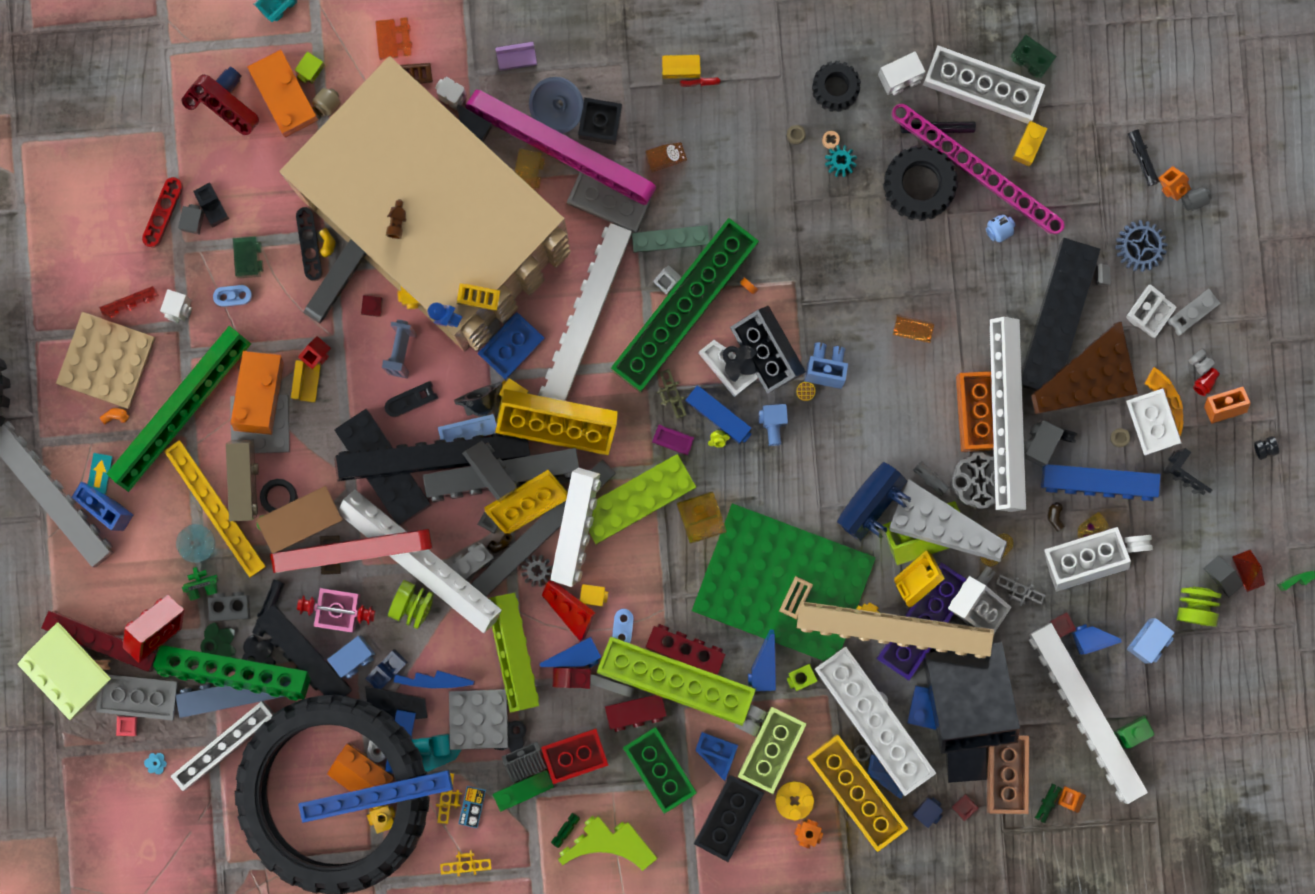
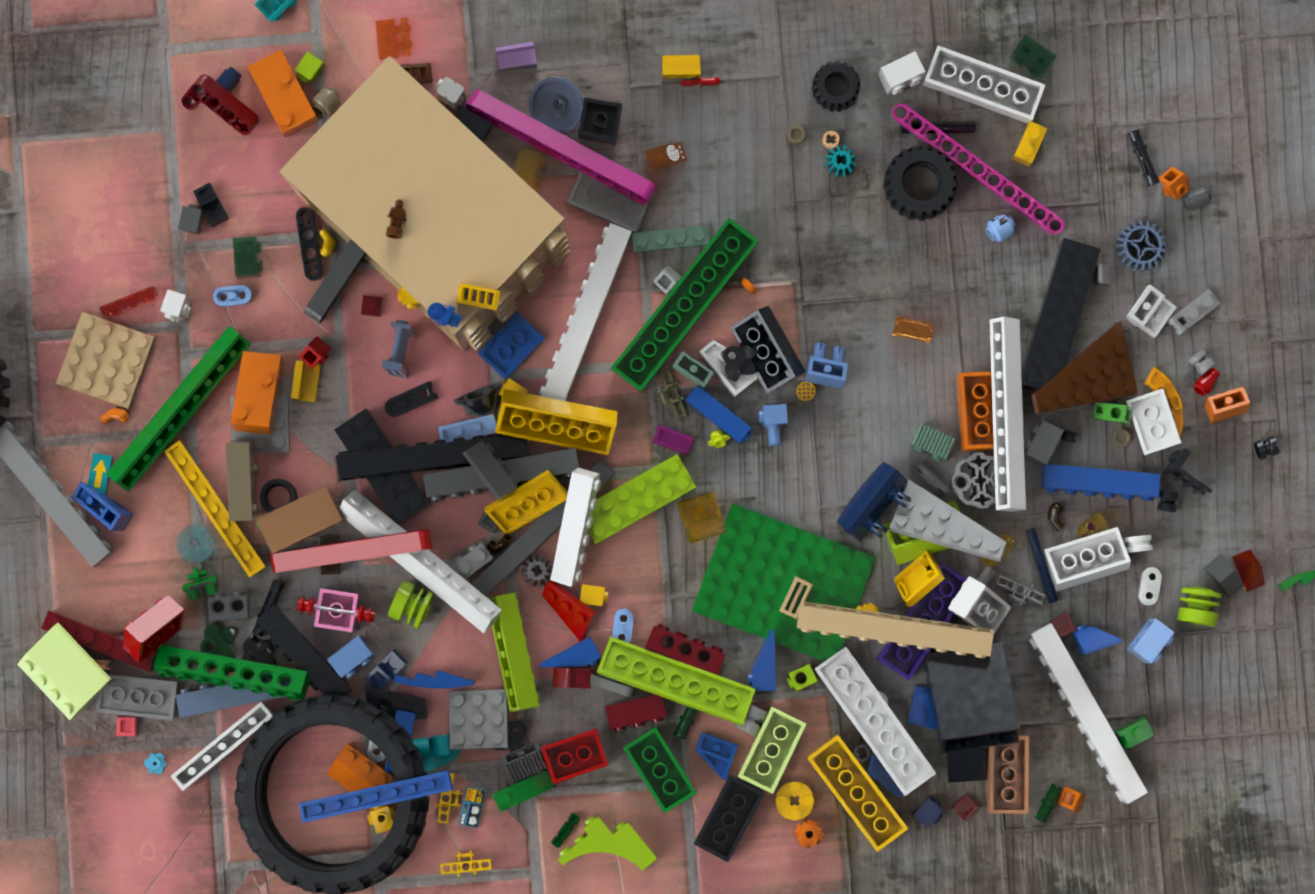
red beam [142,177,183,248] -> none
none -> sand green brick [672,351,714,389]
none -> dark green pin [673,706,698,740]
none -> sand green brick [911,423,956,462]
none -> dark blue axle [1025,528,1058,604]
none -> bright green leg [1093,403,1133,425]
none -> white plate [1138,567,1162,605]
none -> black wheel [1157,490,1179,512]

